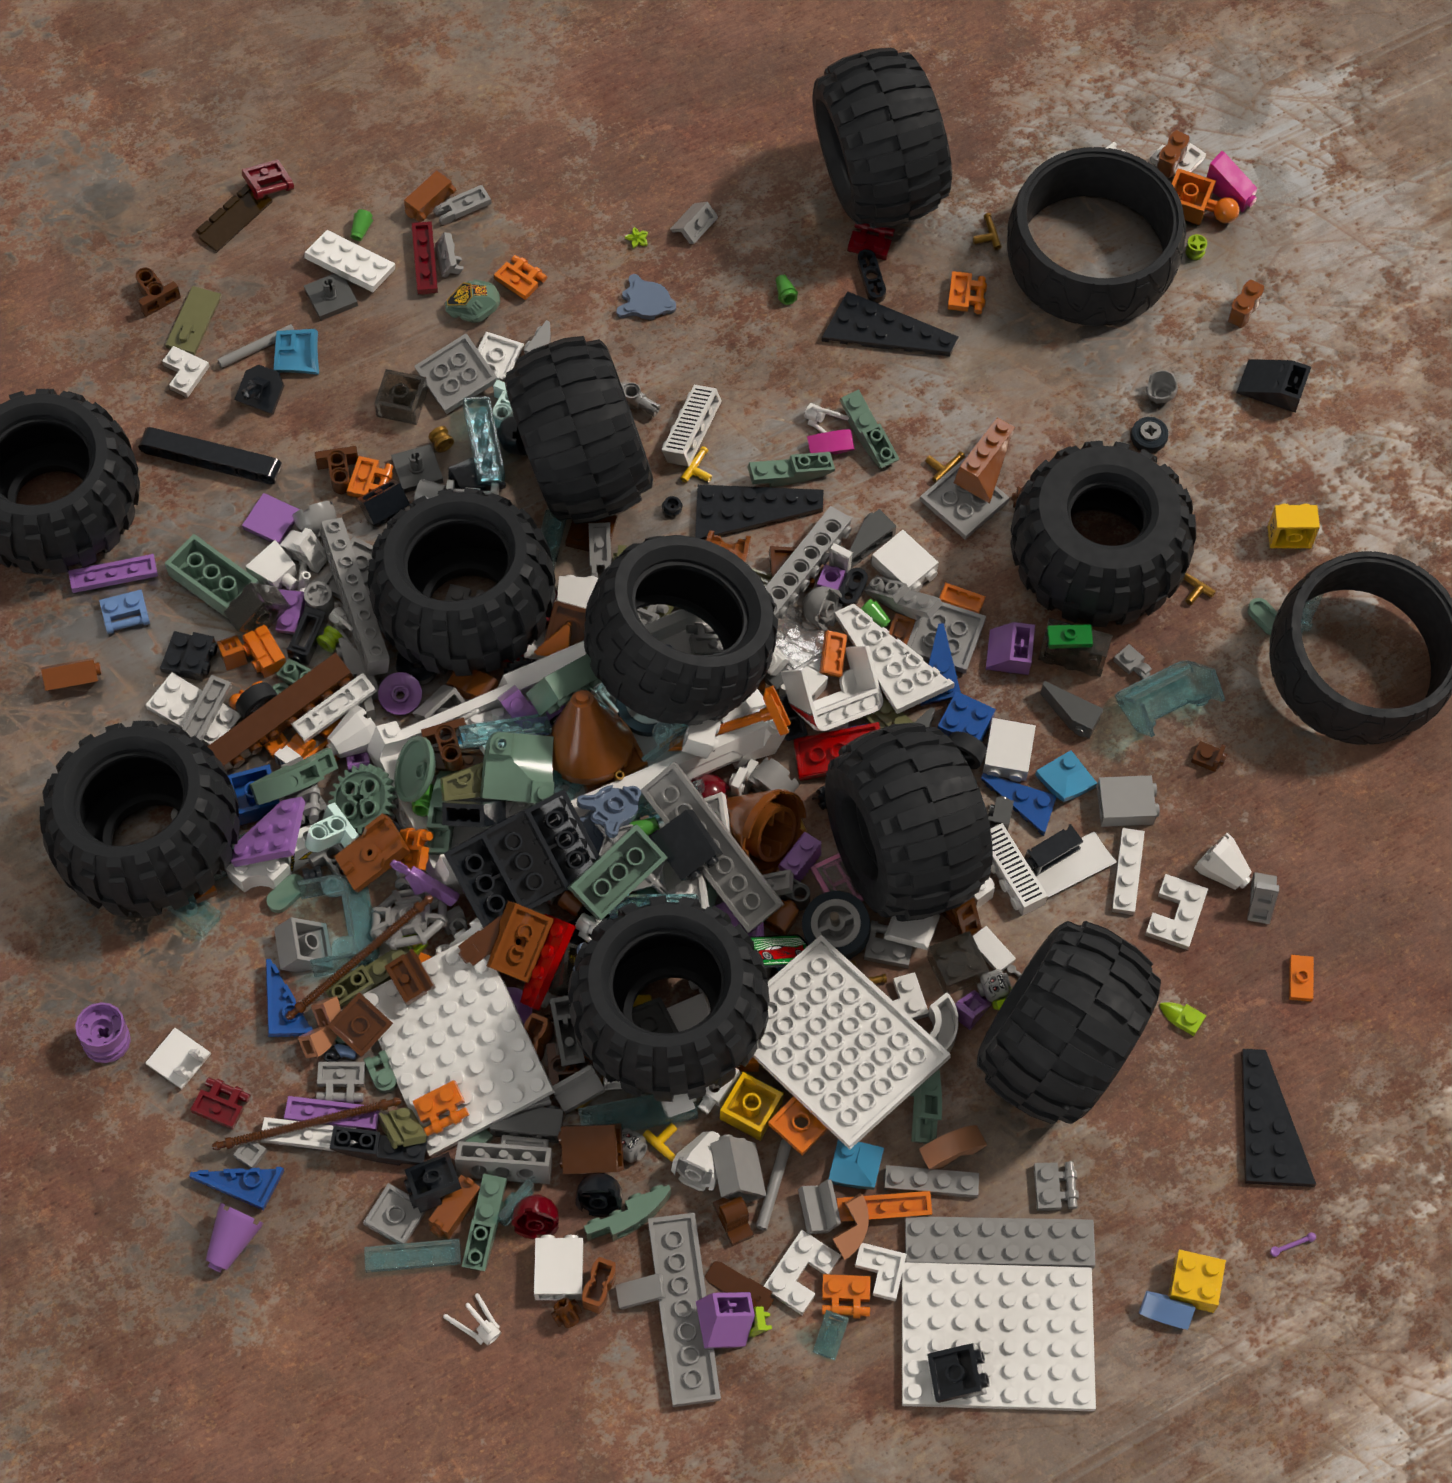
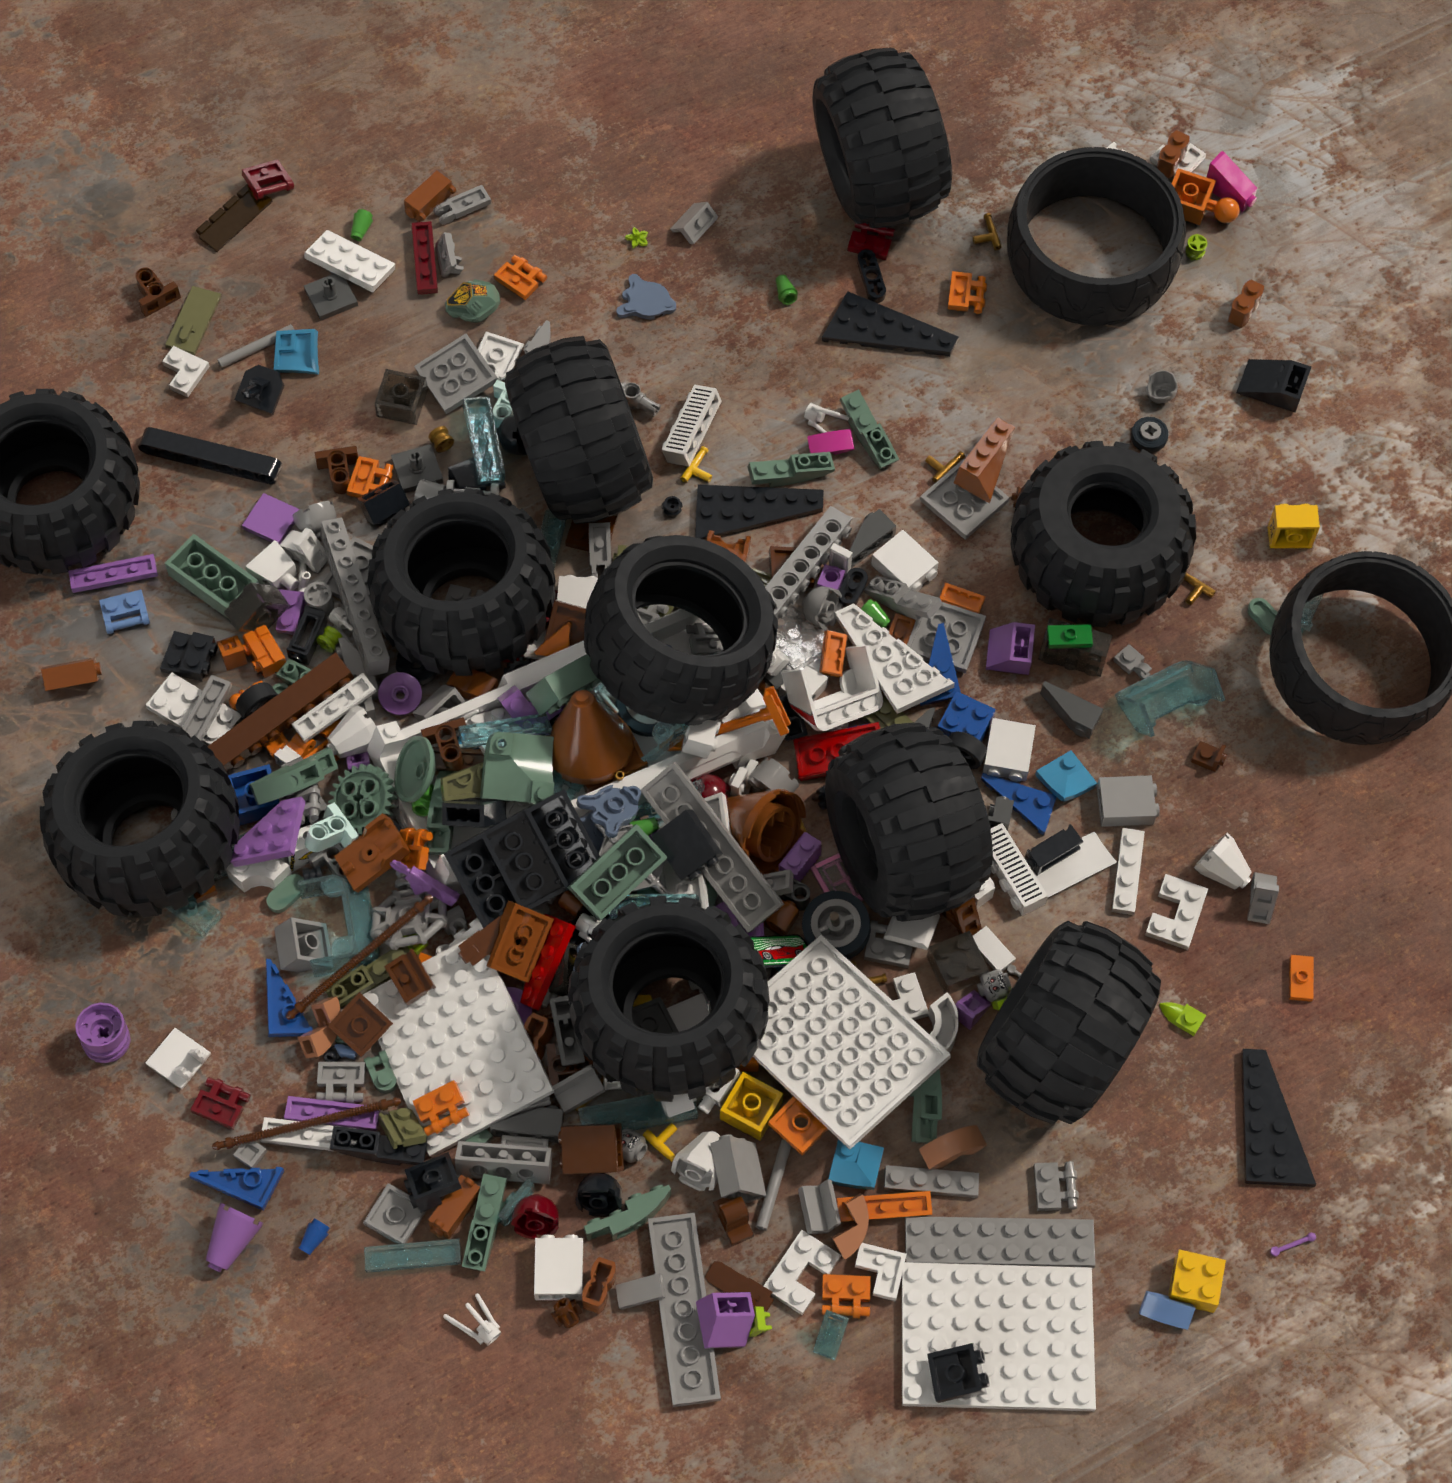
none -> blue cone [298,1218,330,1255]

